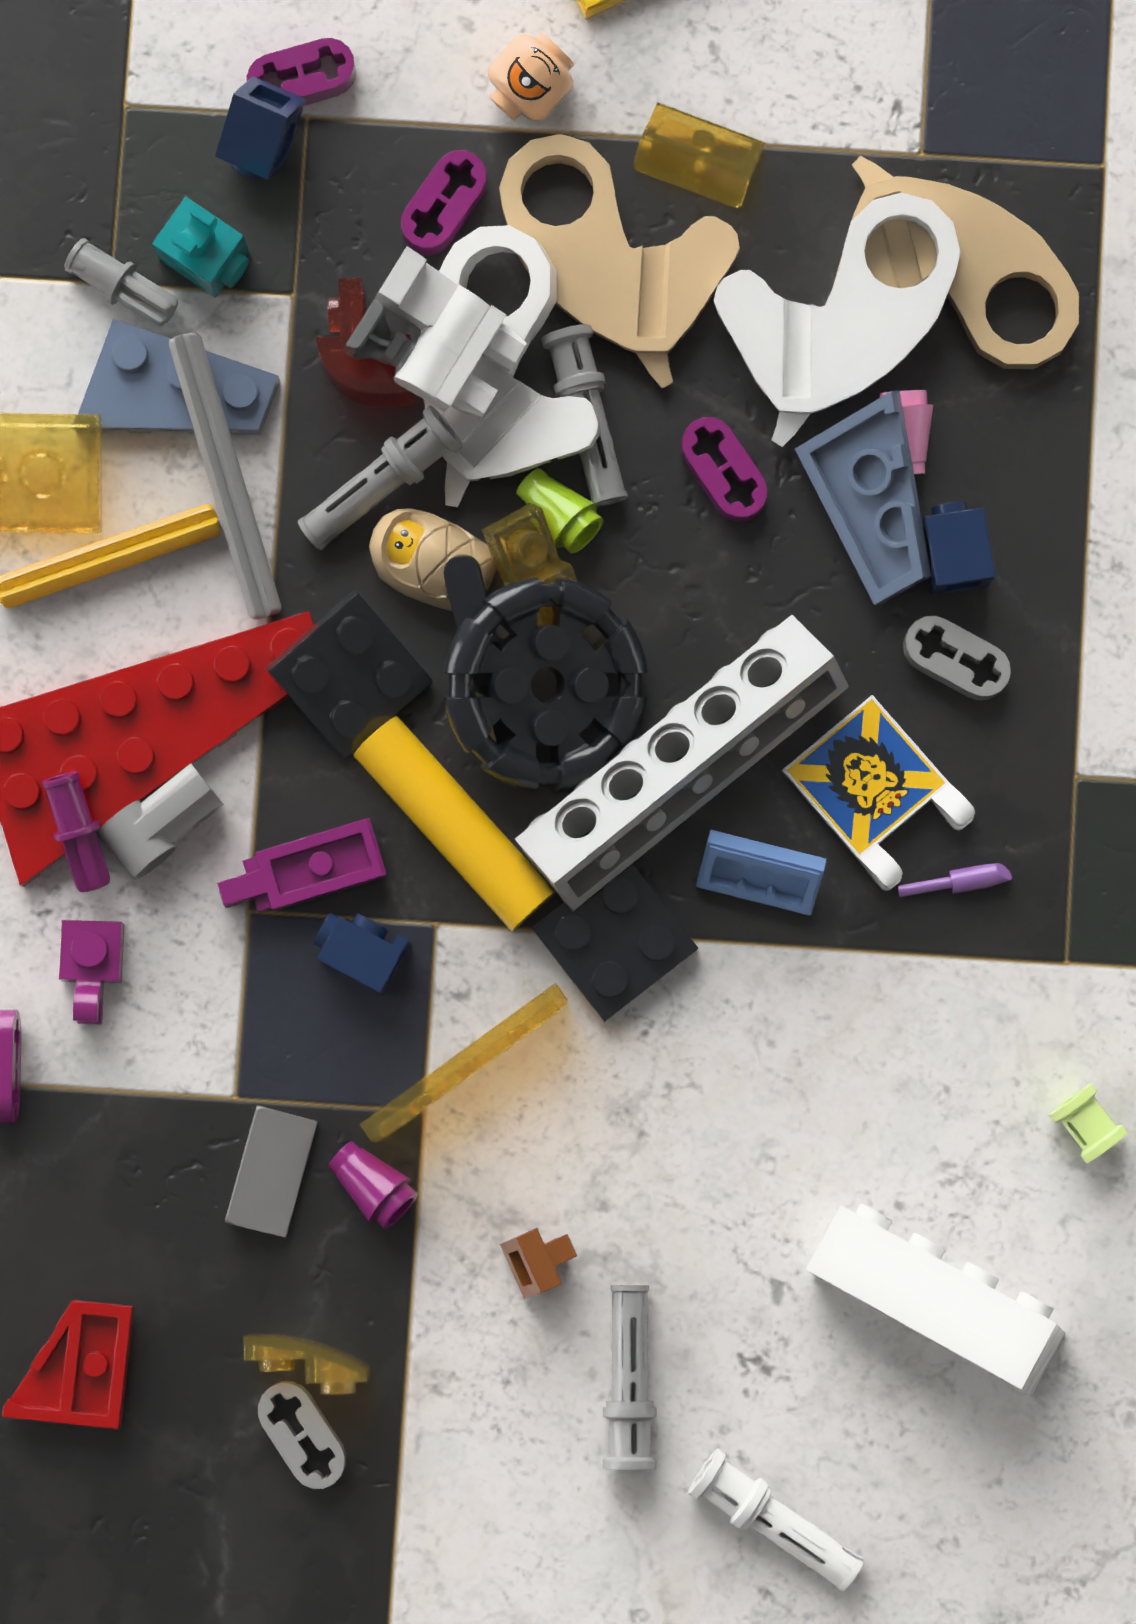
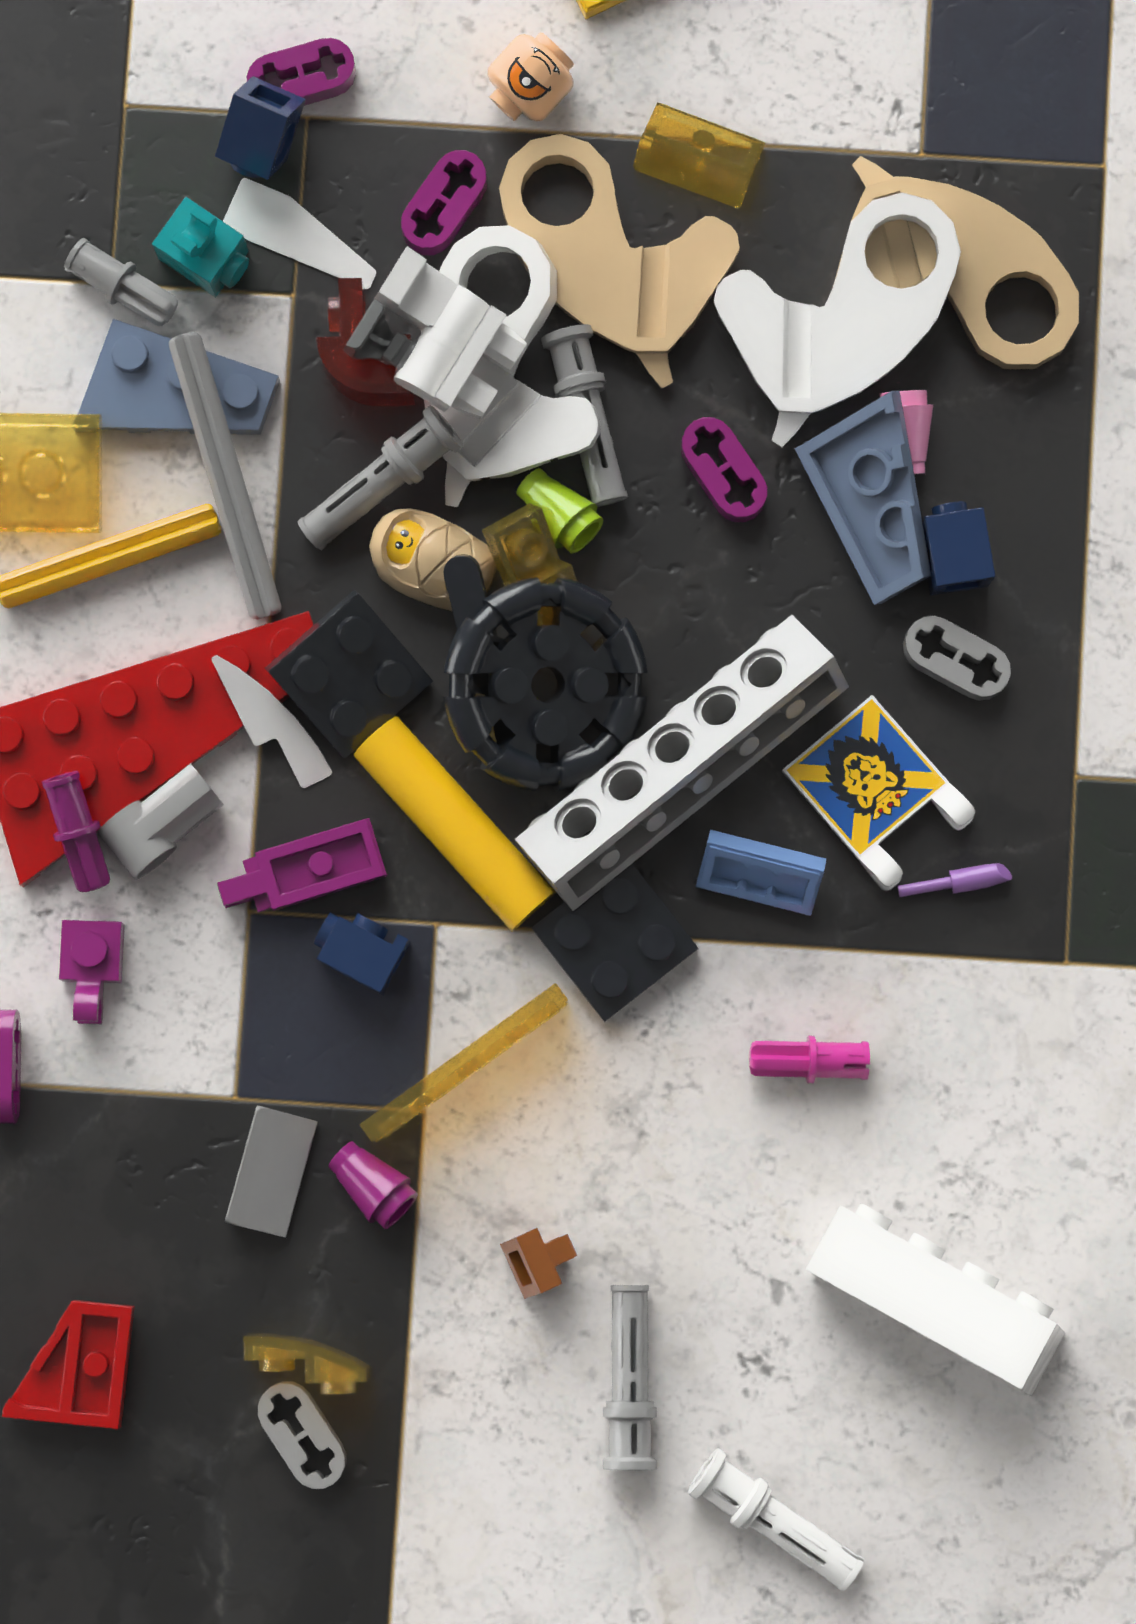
yellowish green bush [1049,1083,1128,1163] -> none
none -> white sticker [212,655,332,788]
none -> white sticker [223,178,376,289]
none -> dark pink axle [749,1036,870,1084]

